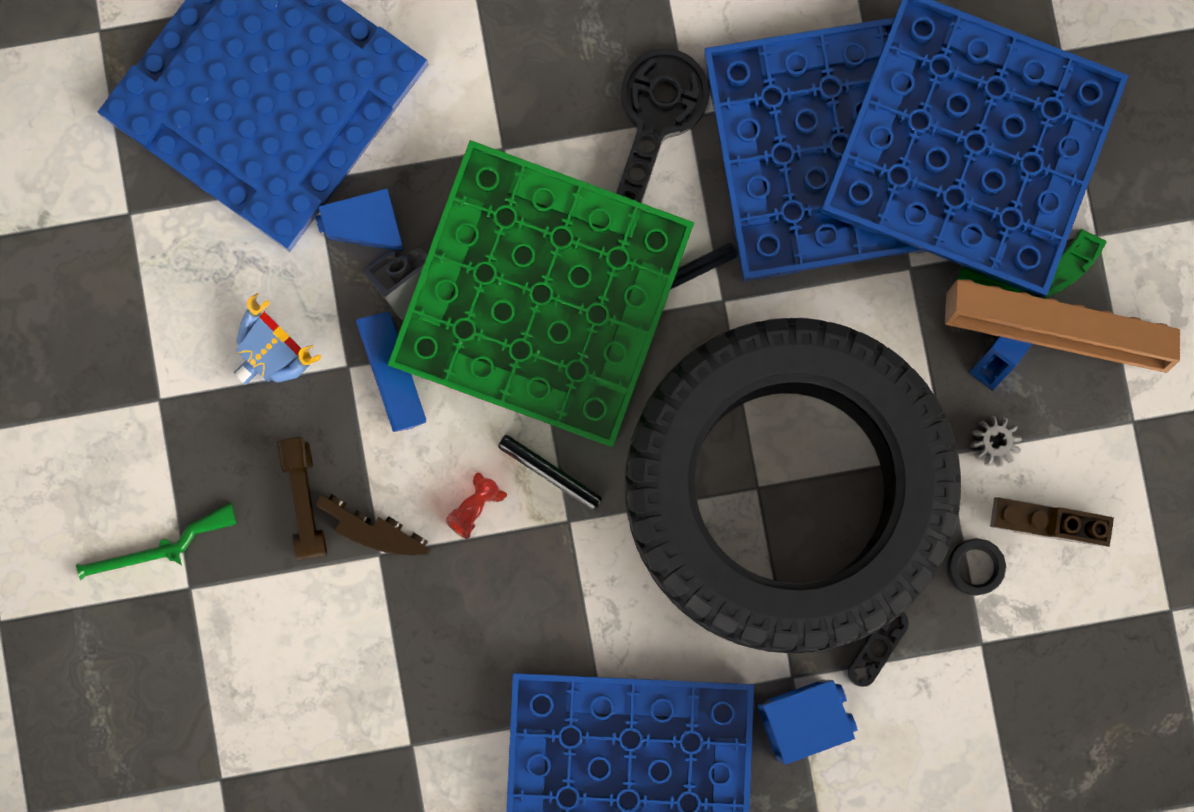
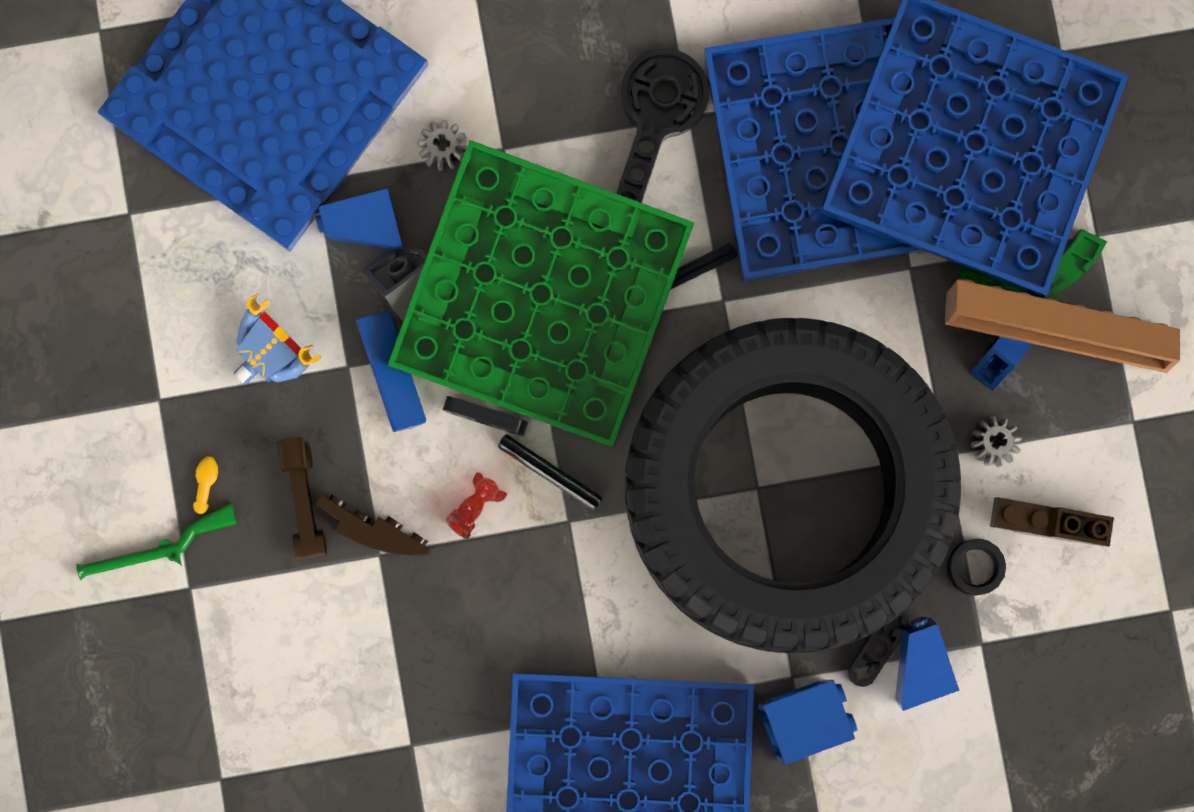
none -> yellow piece [193,456,218,514]
none -> light grey gear [417,120,467,171]
none -> black beam [442,396,529,437]
none -> blue slope [895,617,960,711]

